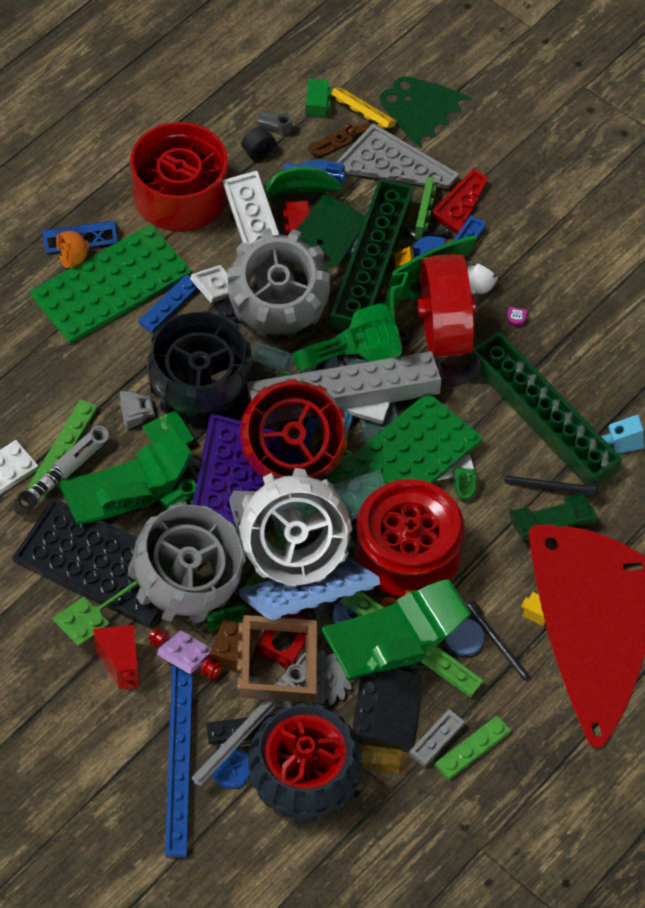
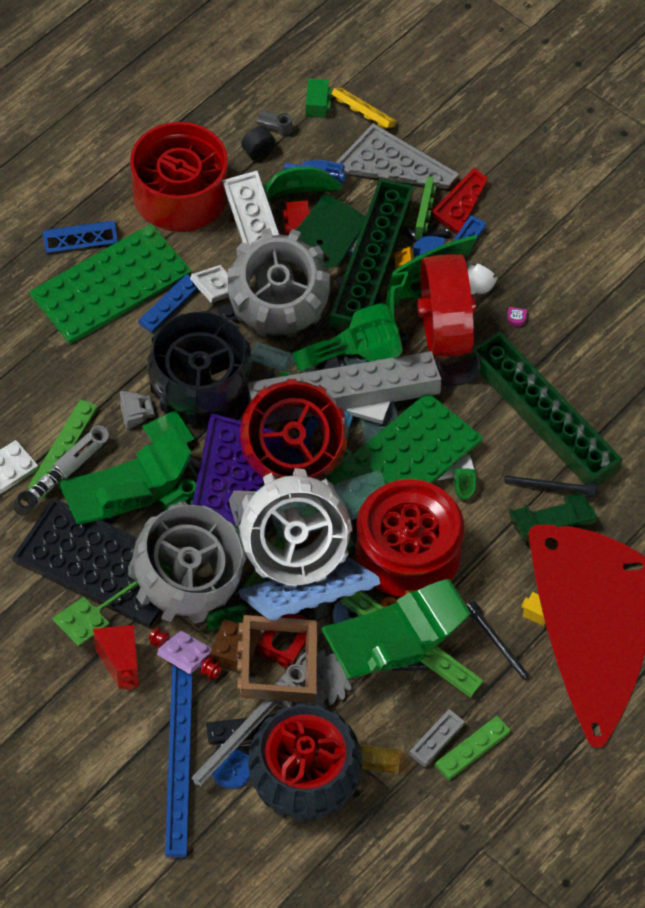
orange cylinder [56,231,89,268] -> none
reddish brown piece [308,122,370,157] -> none
black slope [352,668,422,752] -> none
dark green piece [379,77,472,148] -> none
medium blue tile [444,619,484,657] -> none
medium azure torso [601,415,644,453] -> none

